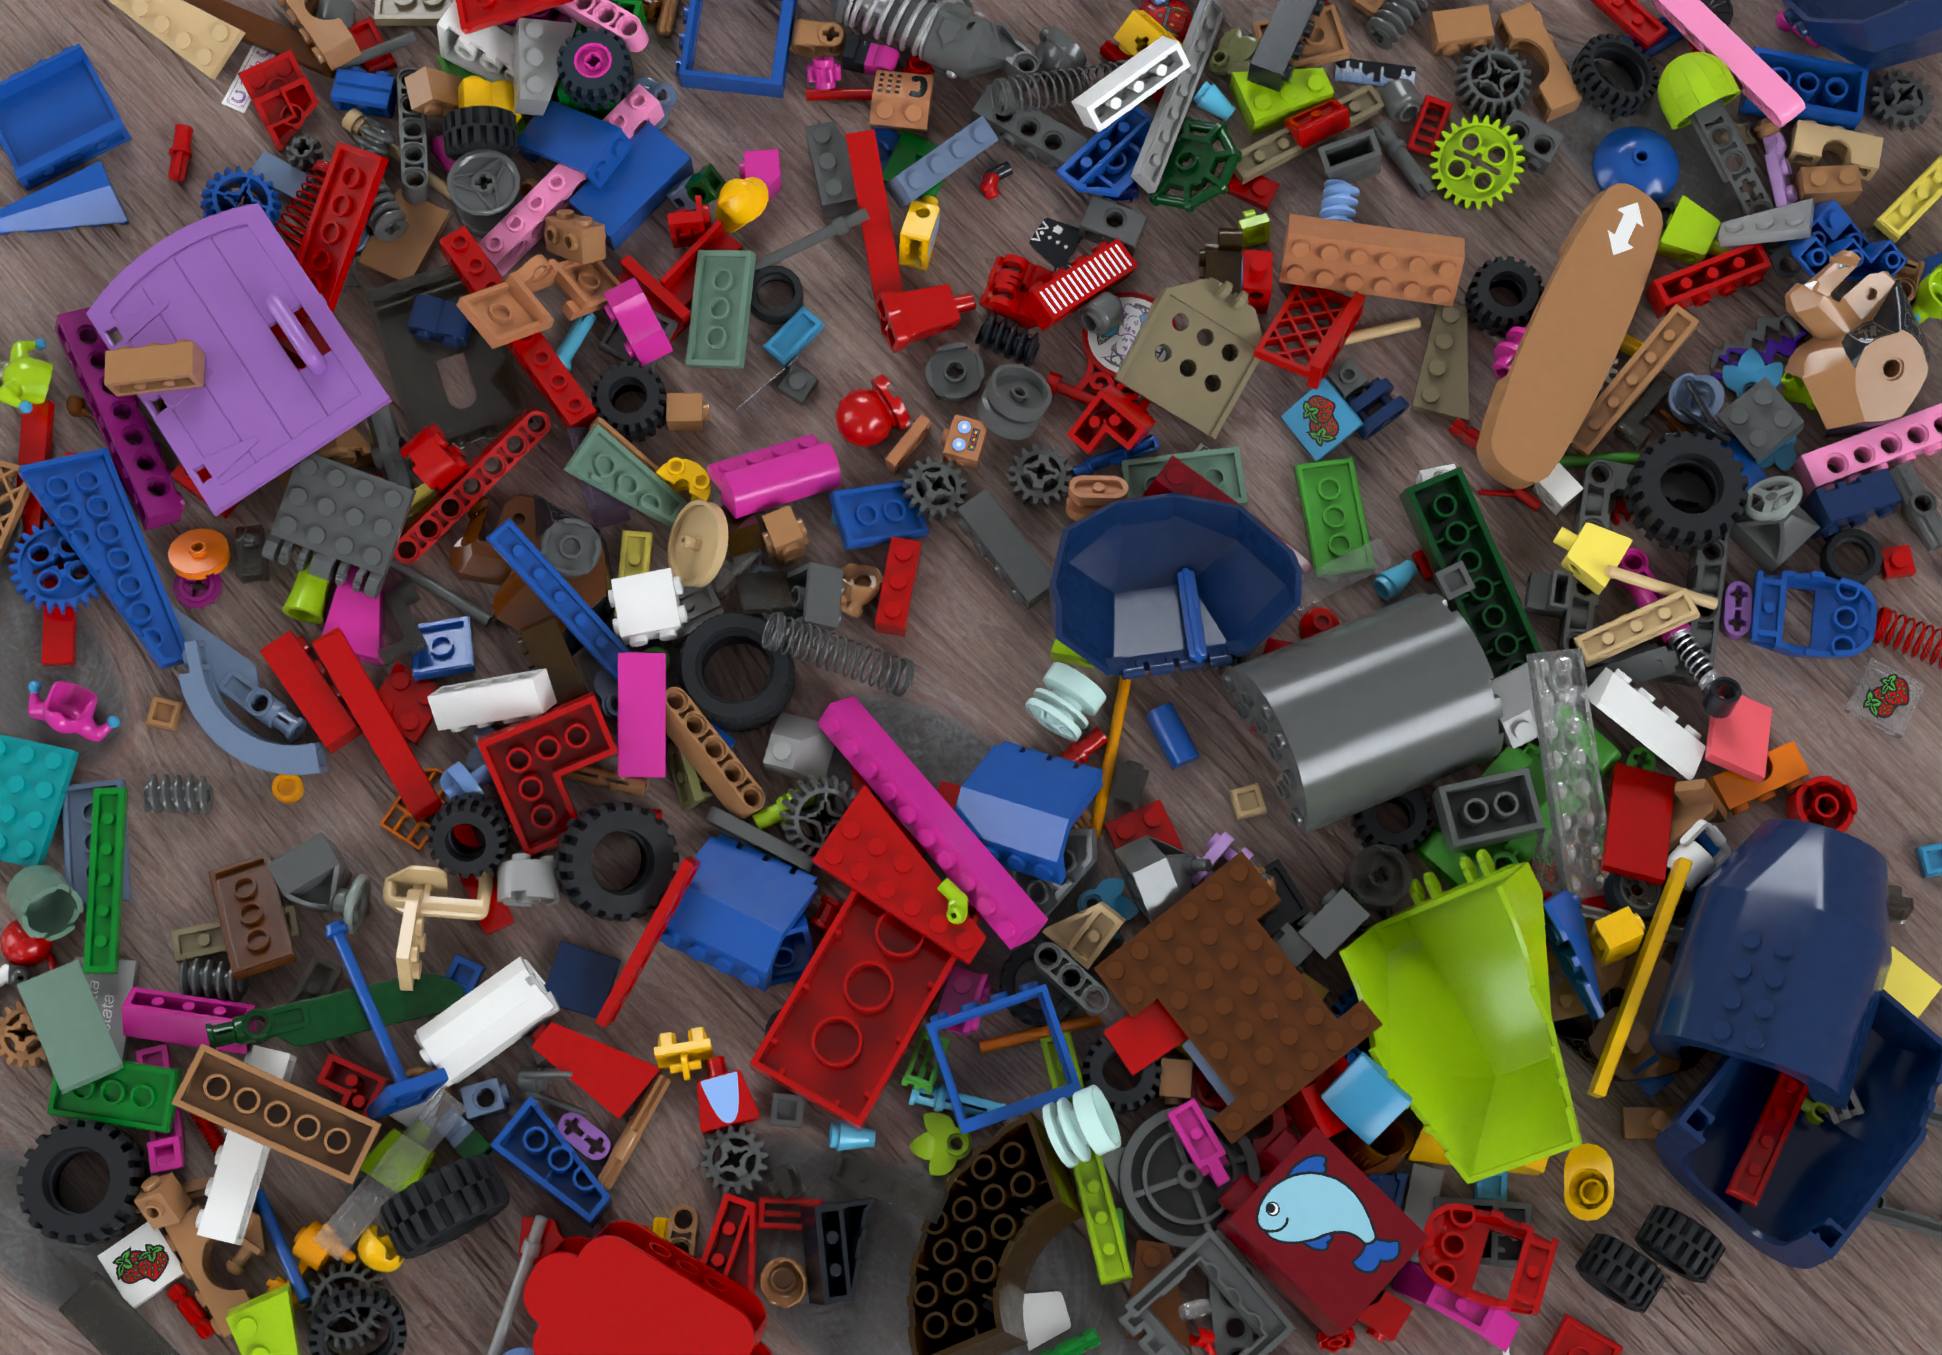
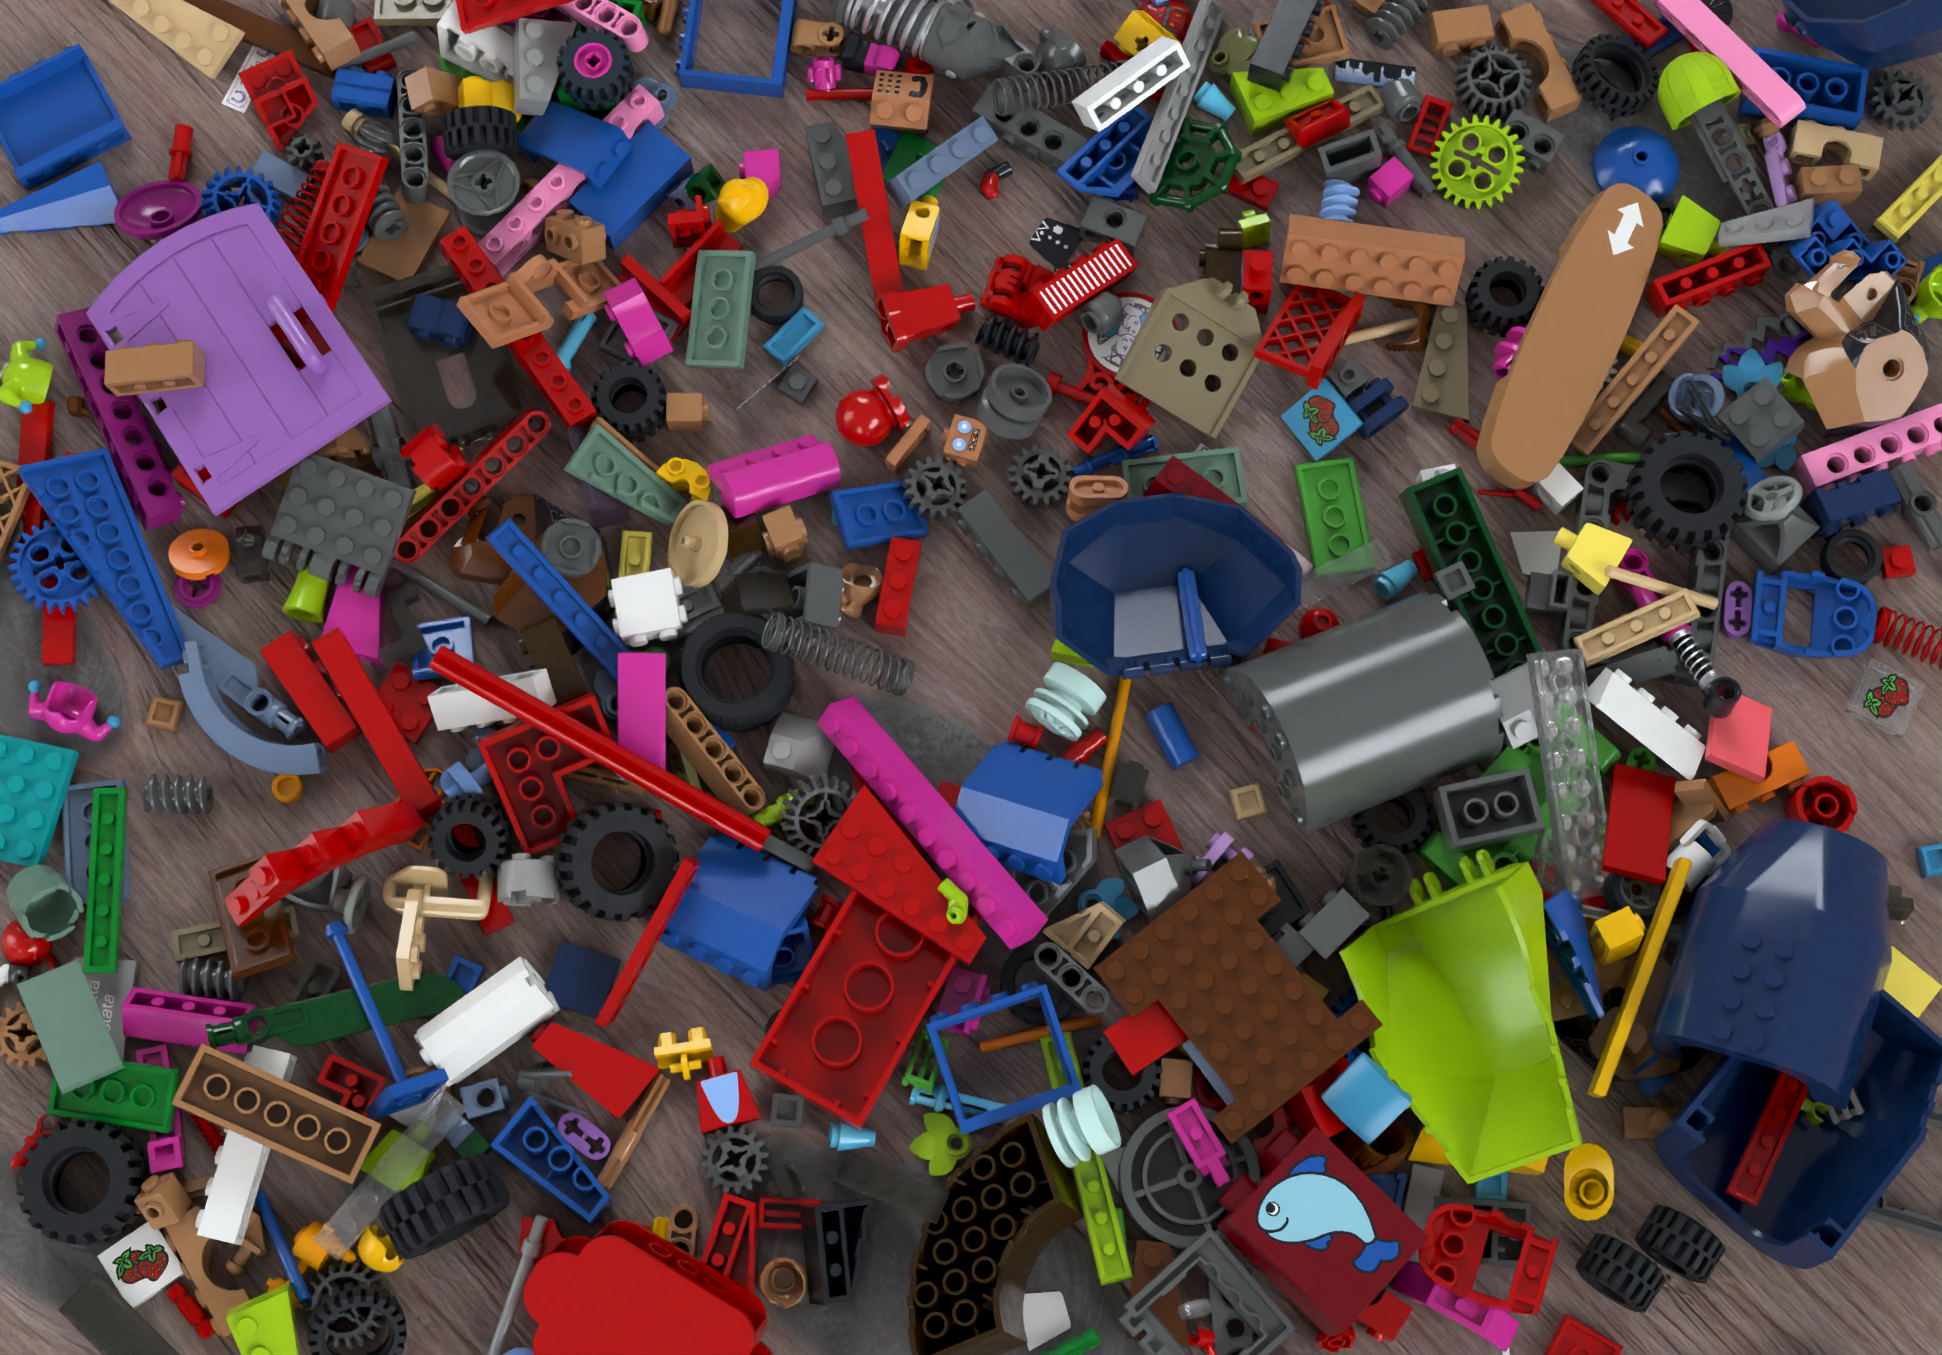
none -> red piece [10,1114,59,1171]
none -> magenta dish [114,180,203,240]
none -> red arch [224,799,425,927]
none -> red axle [428,645,771,852]
none -> red bush [1007,715,1045,750]
none -> dark pink brick [1365,156,1414,209]
none -> reddish brown helmet [1378,296,1431,352]
none -> white sticker [1510,531,1561,575]

